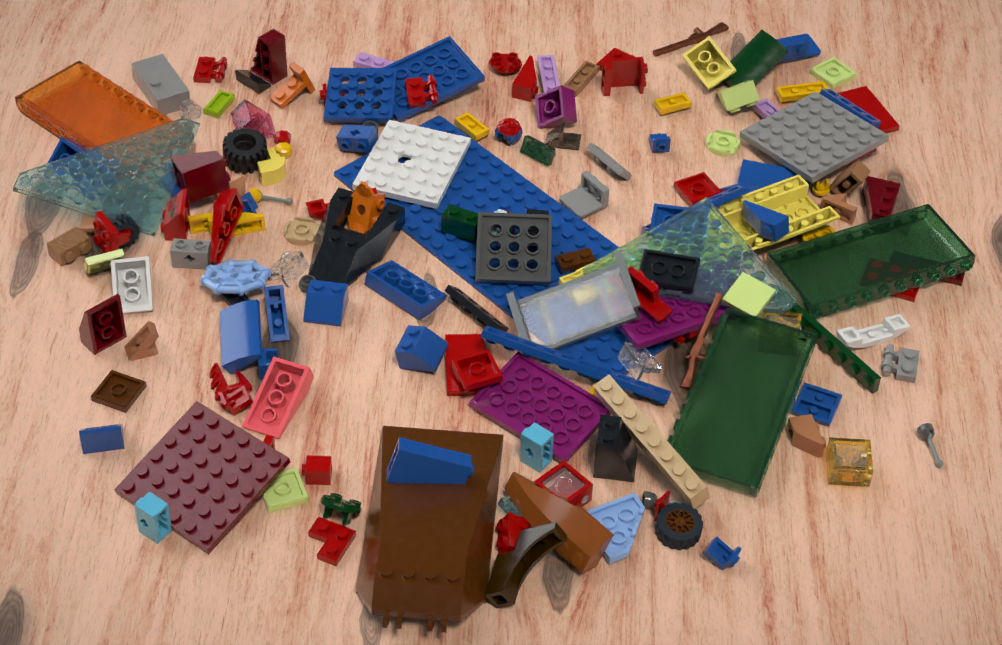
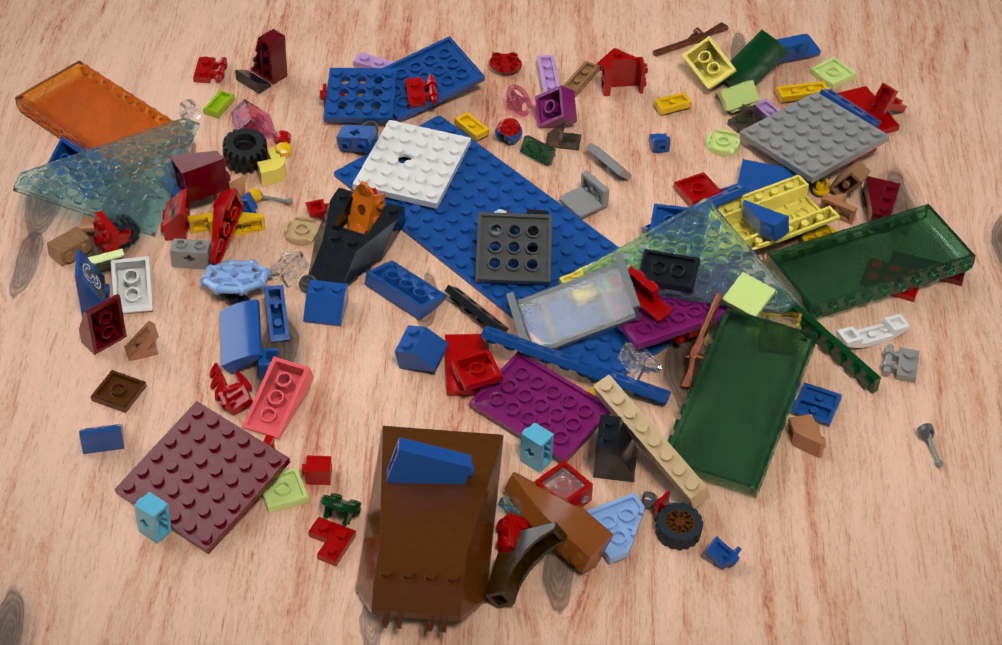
light grey brick [131,54,191,117] -> none
orange bracket [270,62,316,109] -> none
dark green slope [441,204,478,242] -> none
red slope [512,55,539,102] -> none
reddish brown plate [555,248,596,273] -> none
clear yellow piece [826,437,873,487] -> none
none -> blue slope [75,250,110,318]
none -> clear pink piece [506,84,532,116]
none -> clear smoke slope [727,103,764,134]
none -> red bracket [866,83,907,121]

